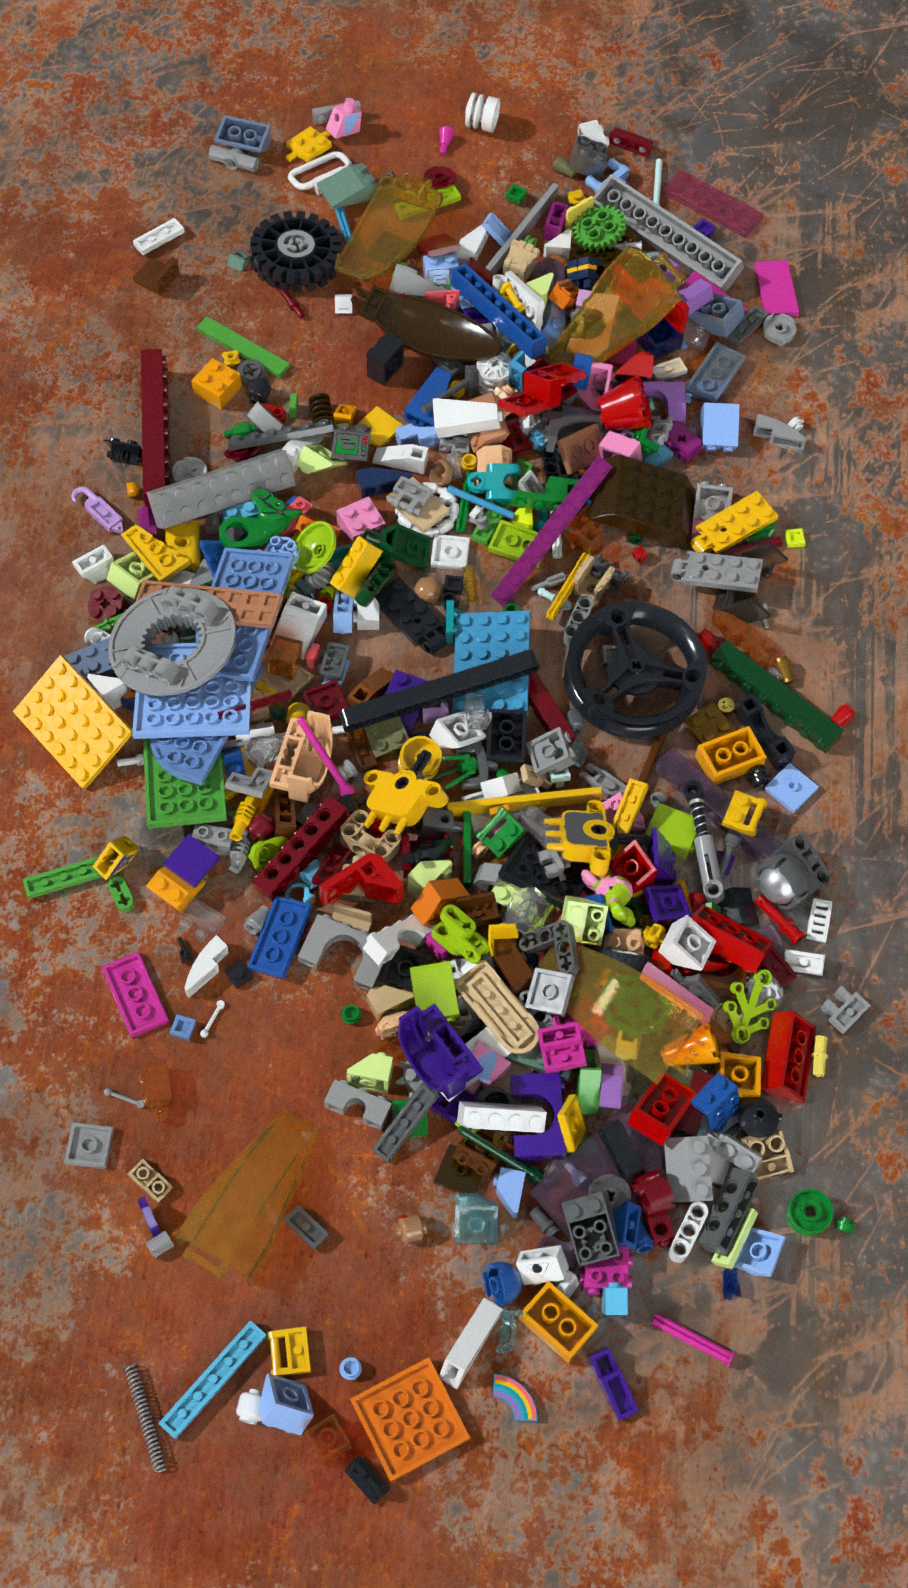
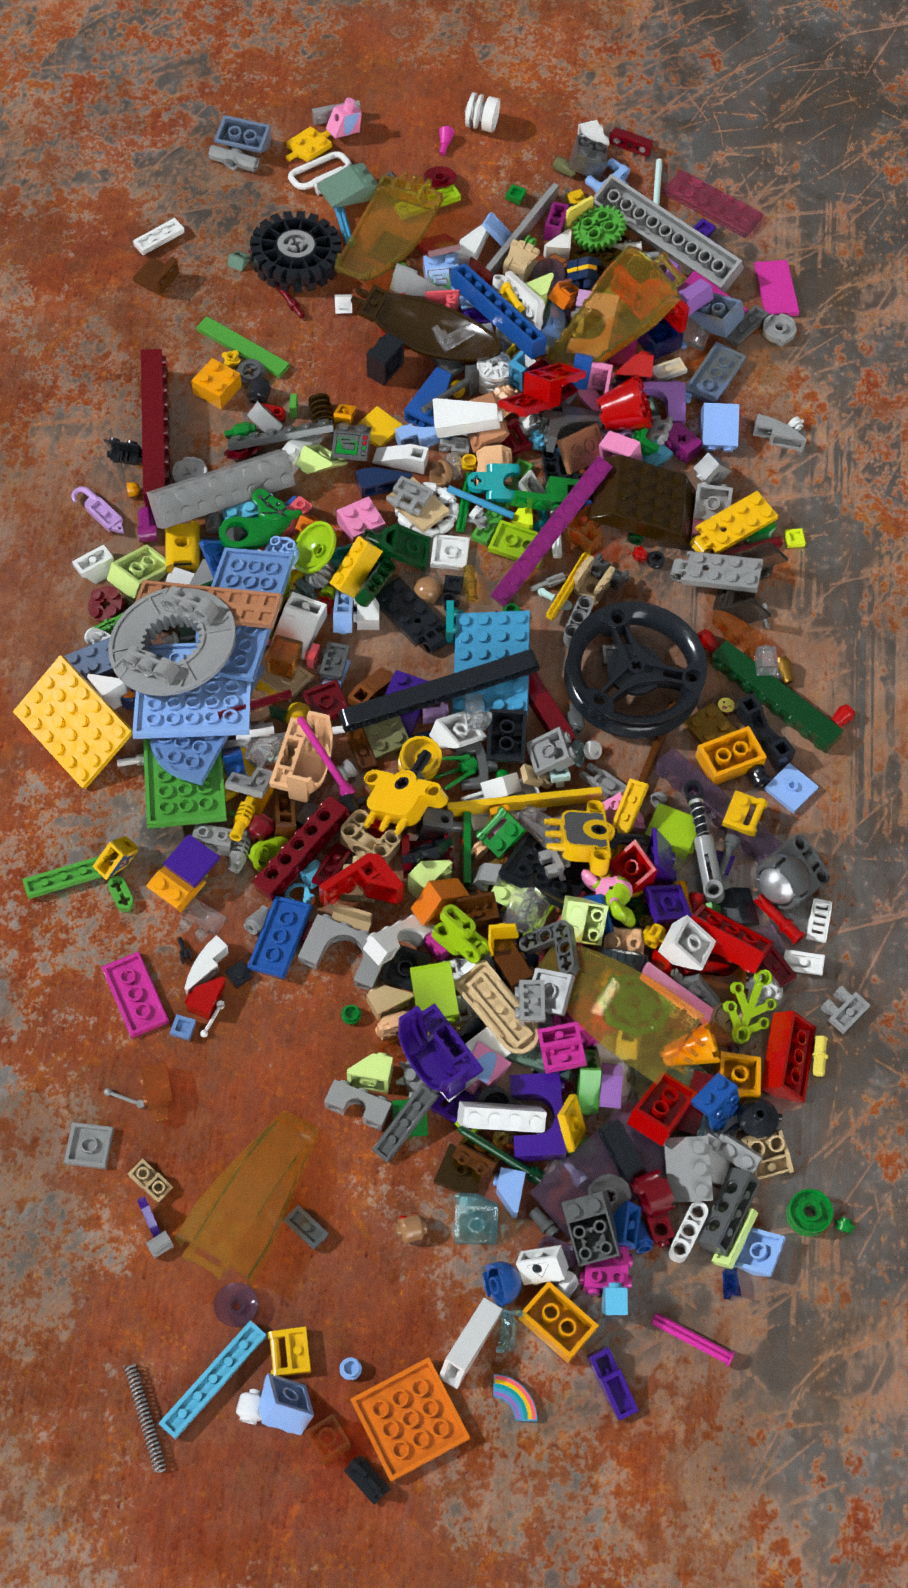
yellow wing [121,524,191,582] -> none
none -> red slope [185,977,226,1020]
none -> dish [214,1283,258,1327]
none -> clear bracket [432,322,474,352]
none -> light grey bracket [515,980,545,1025]
none -> white tile [584,740,602,760]
none -> black bush [647,551,665,569]
none -> light grey brick [694,452,732,486]
none -> clear brick [754,645,778,676]

